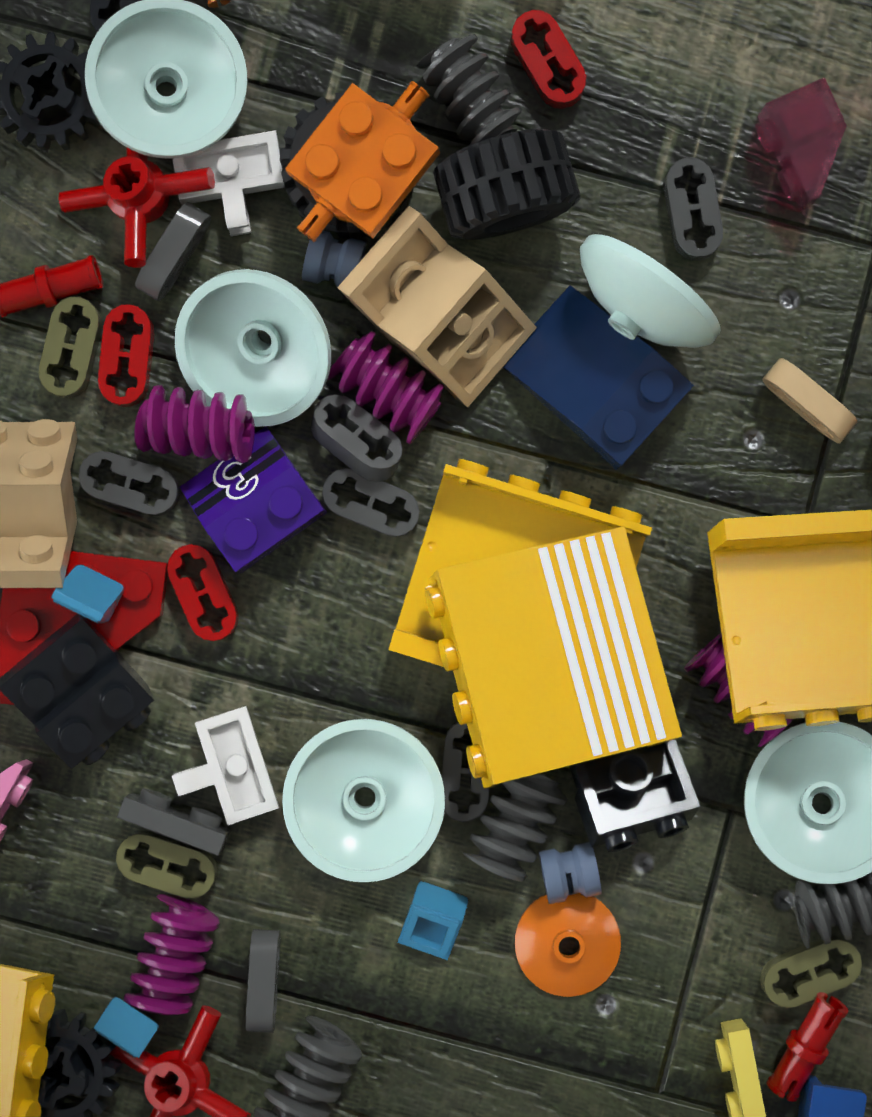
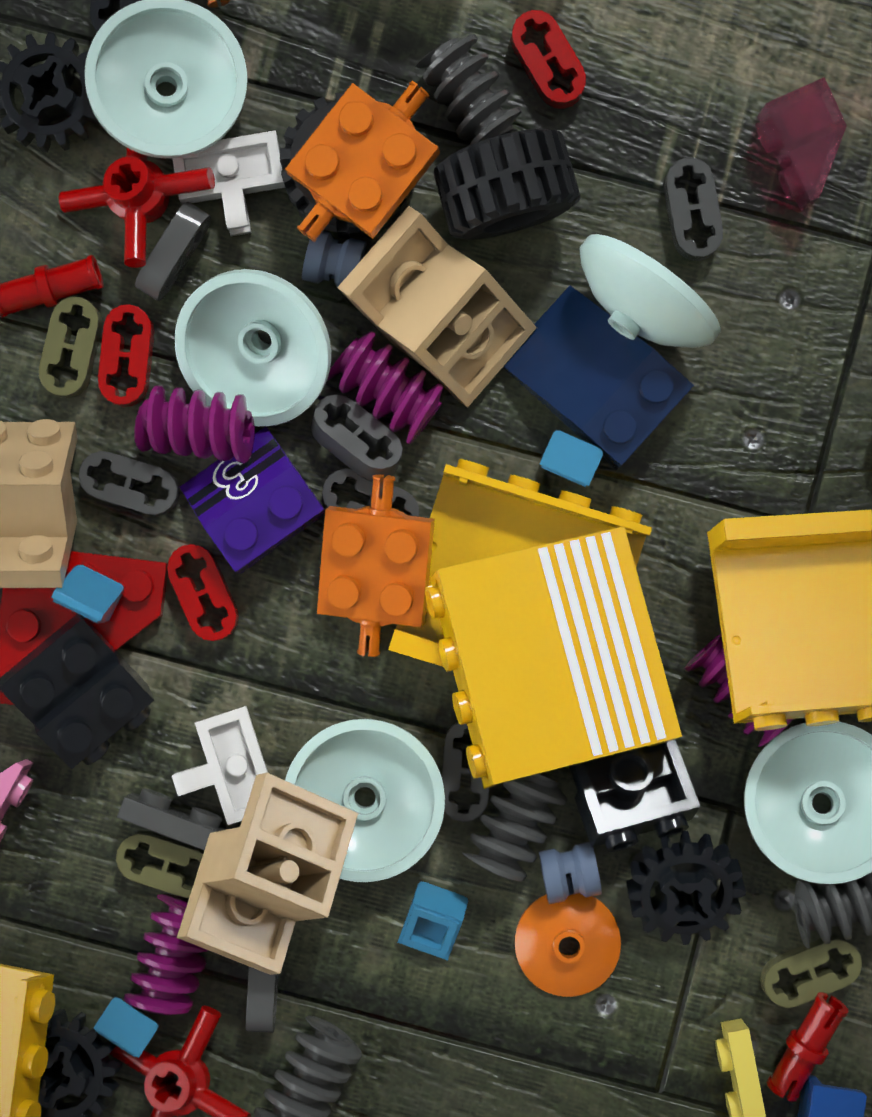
tan beam [762,358,858,443] -> none
none -> tan bracket [177,772,358,975]
none -> orange plate [317,474,435,657]
none -> dark azure slope [540,430,603,487]
none -> black gear [626,831,746,945]

